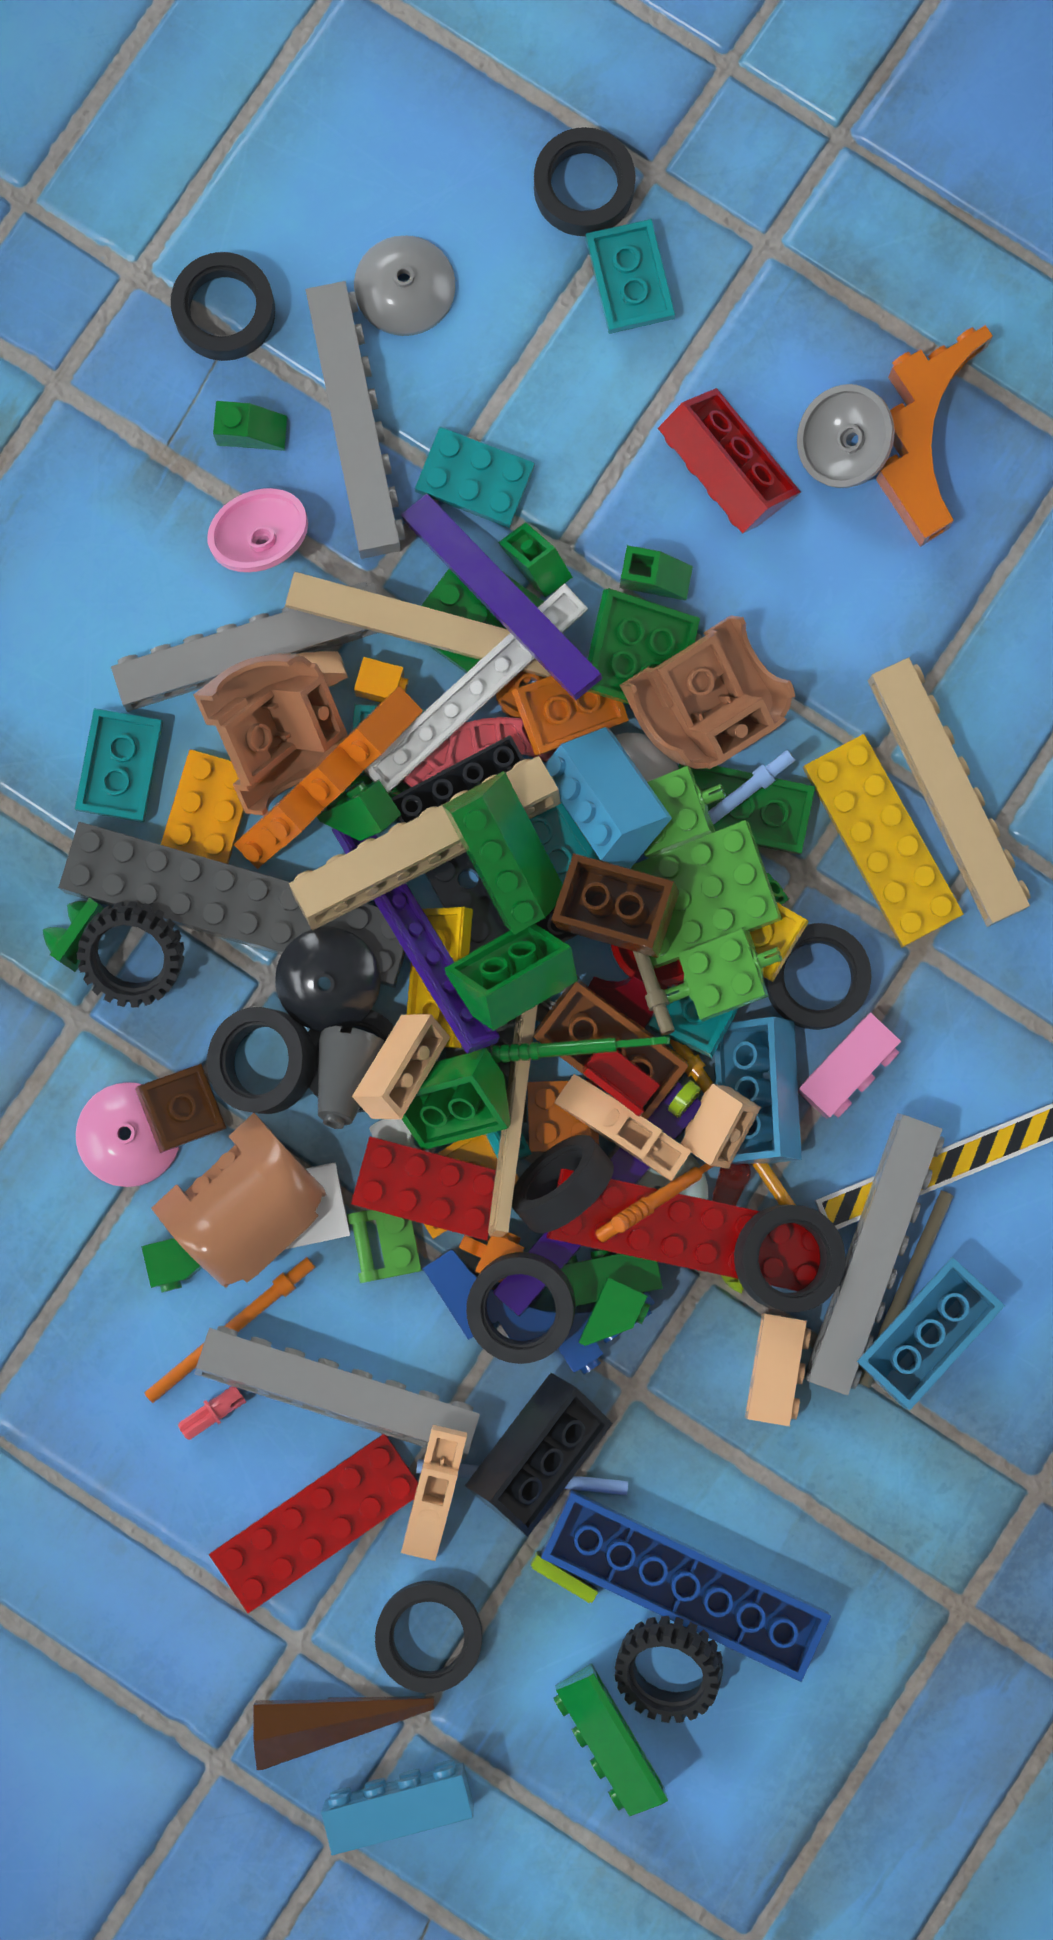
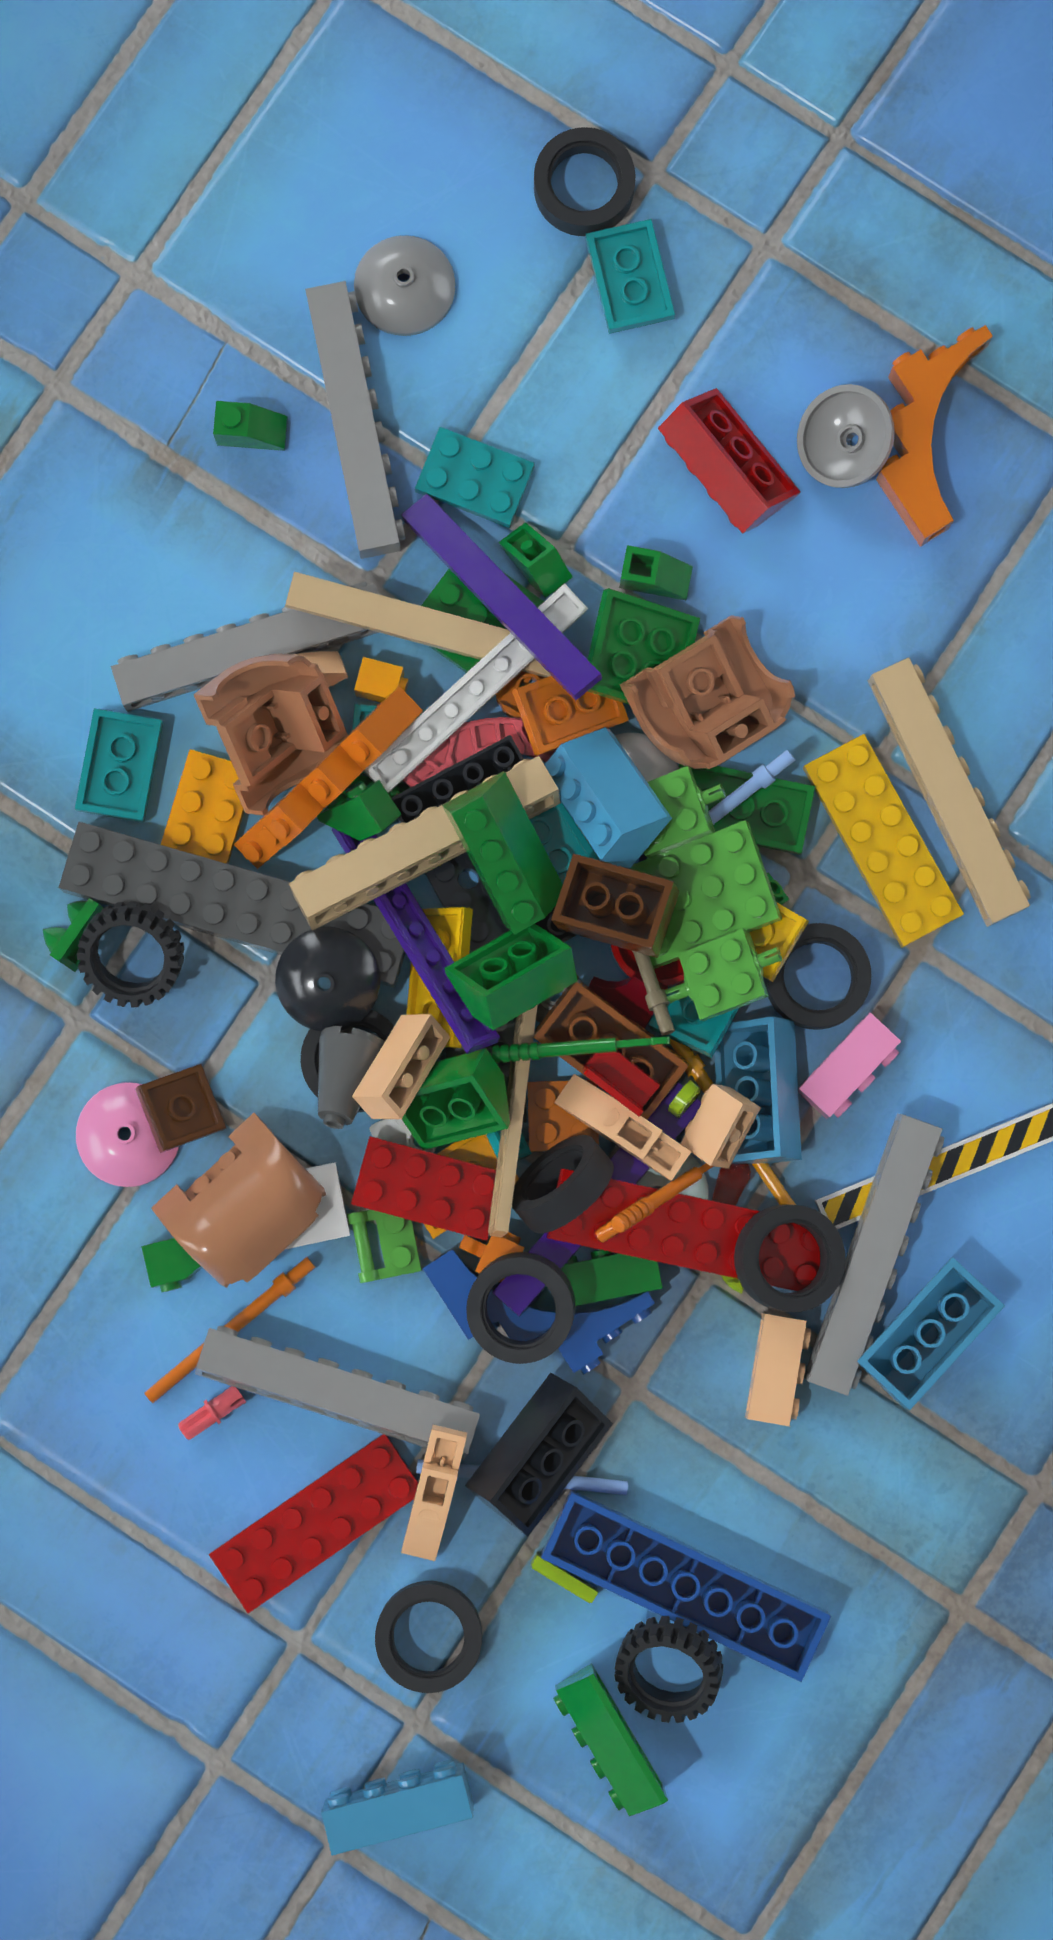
black tyre [171,252,275,361] -> none
bright pink dish [207,488,308,572] -> none
black tyre [207,1007,316,1114] -> none
reddish brown wedge [253,1696,434,1770] -> none
green slope [578,1277,650,1346] -> none
dark tan bar [859,1190,954,1388] -> none

